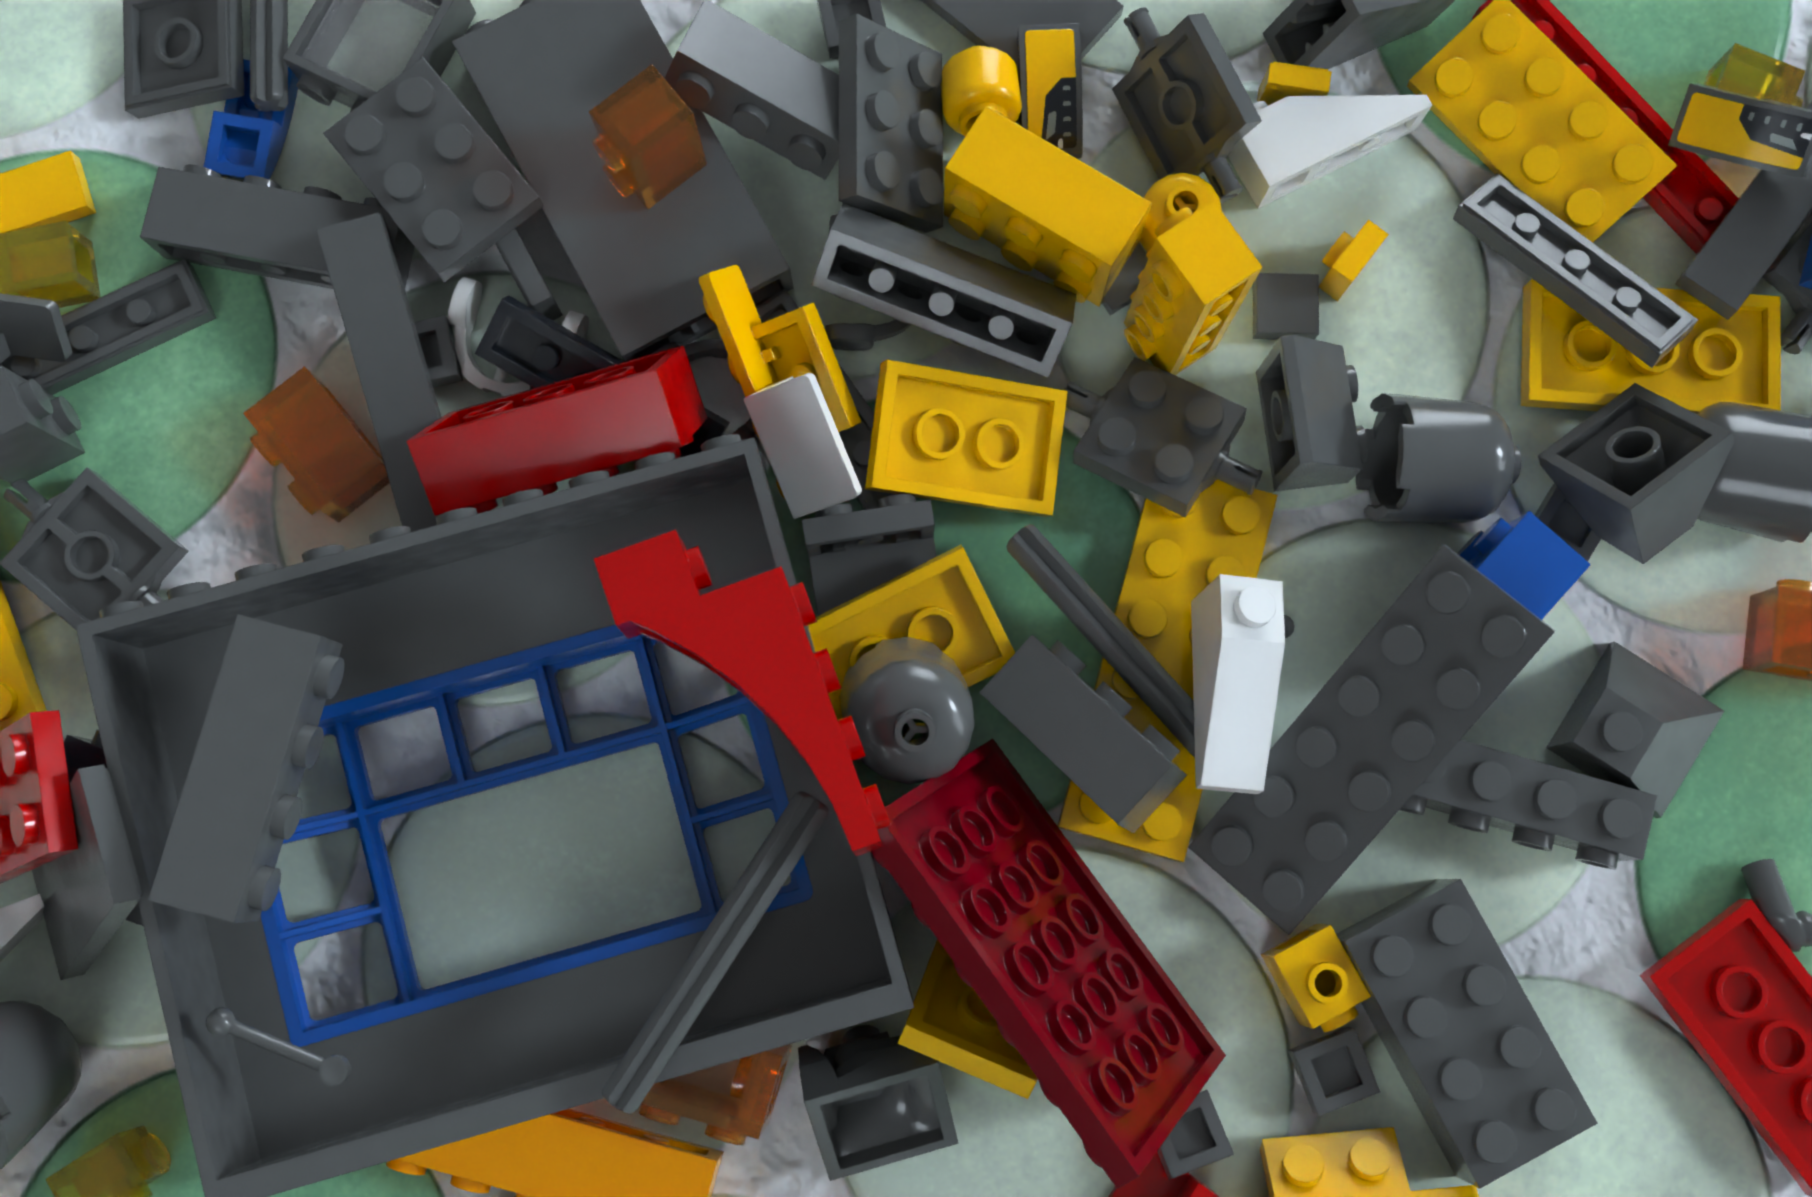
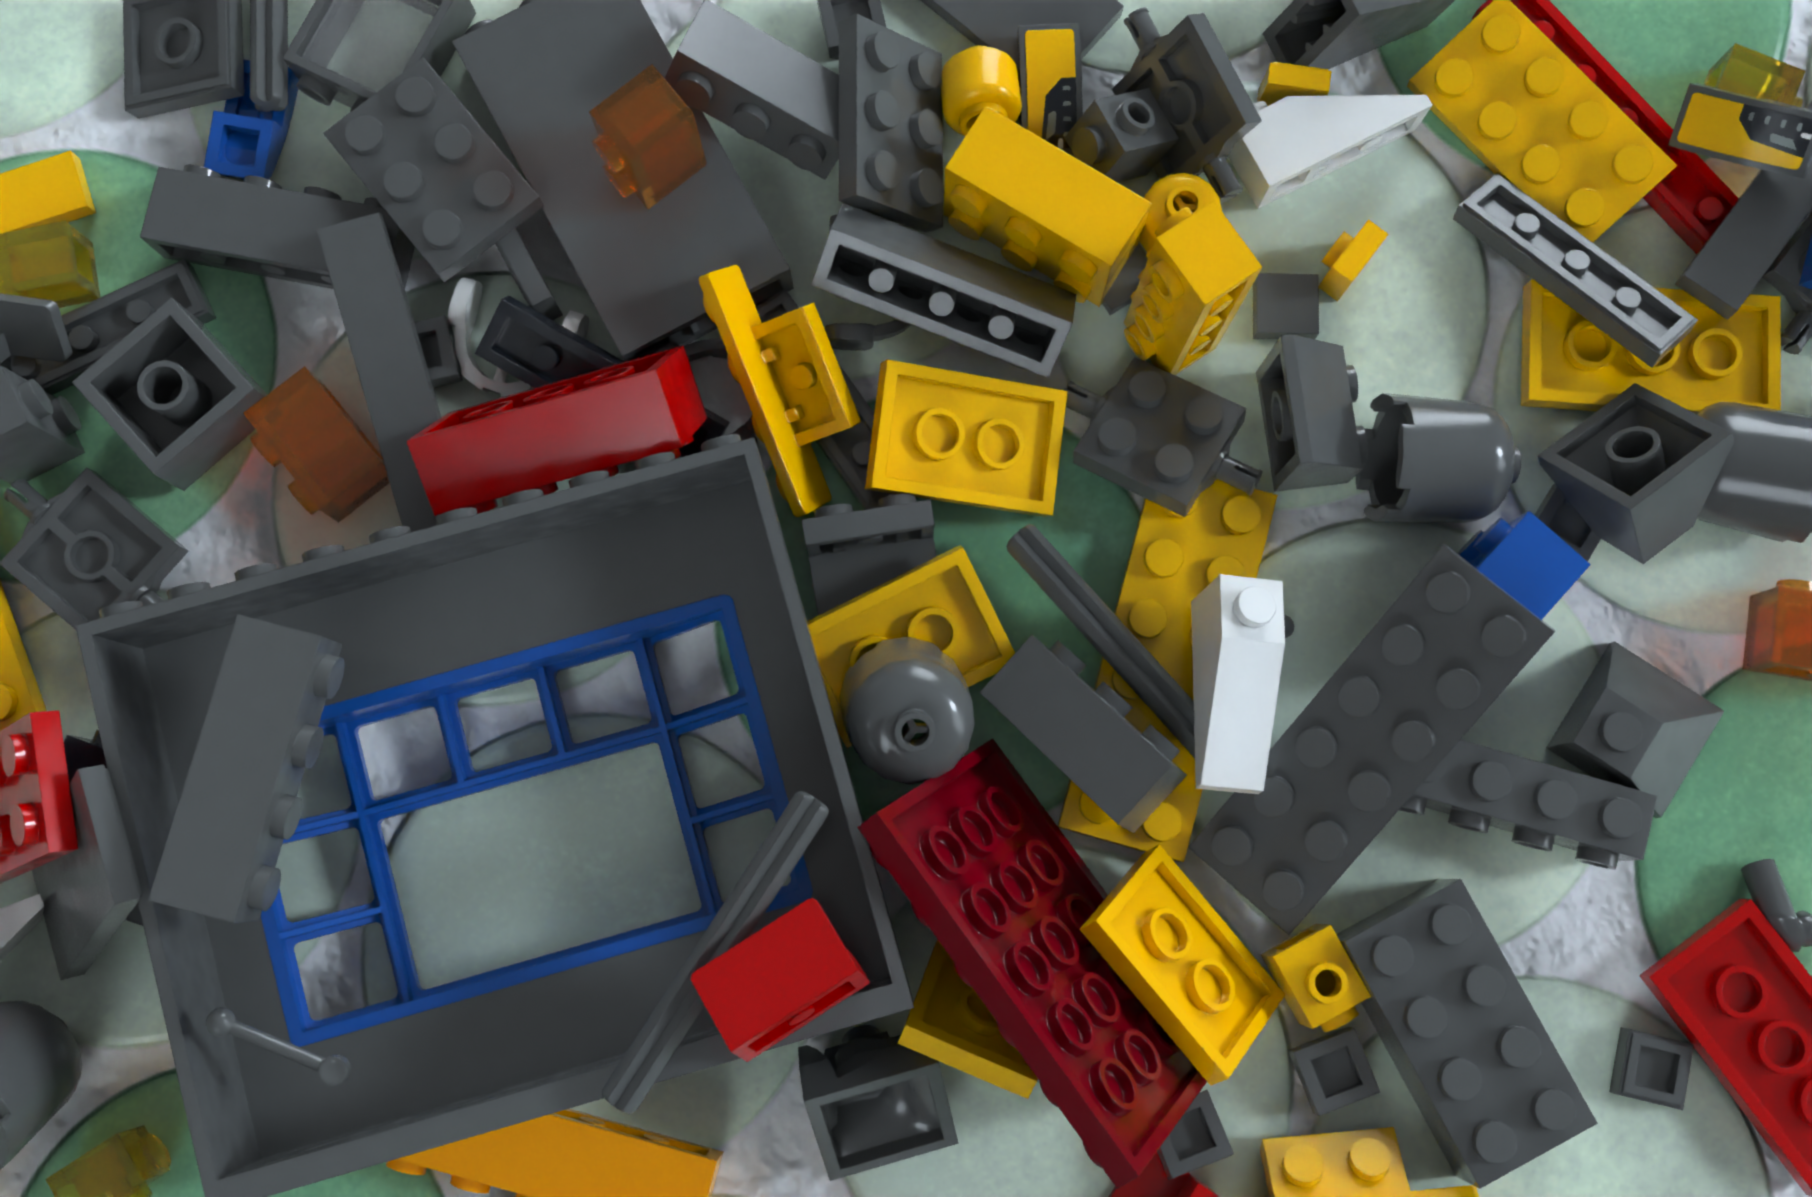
red arch [594,529,891,857] -> none
clear orange bracket [639,1044,792,1145] -> none
white panel [743,373,862,519] -> none
none -> dark grey brick [72,297,280,491]
none -> red panel [691,898,870,1062]
none -> dark grey brick [1064,88,1179,182]
none -> yellow plate [1080,844,1286,1086]
none -> dark grey tile [1609,1027,1694,1110]

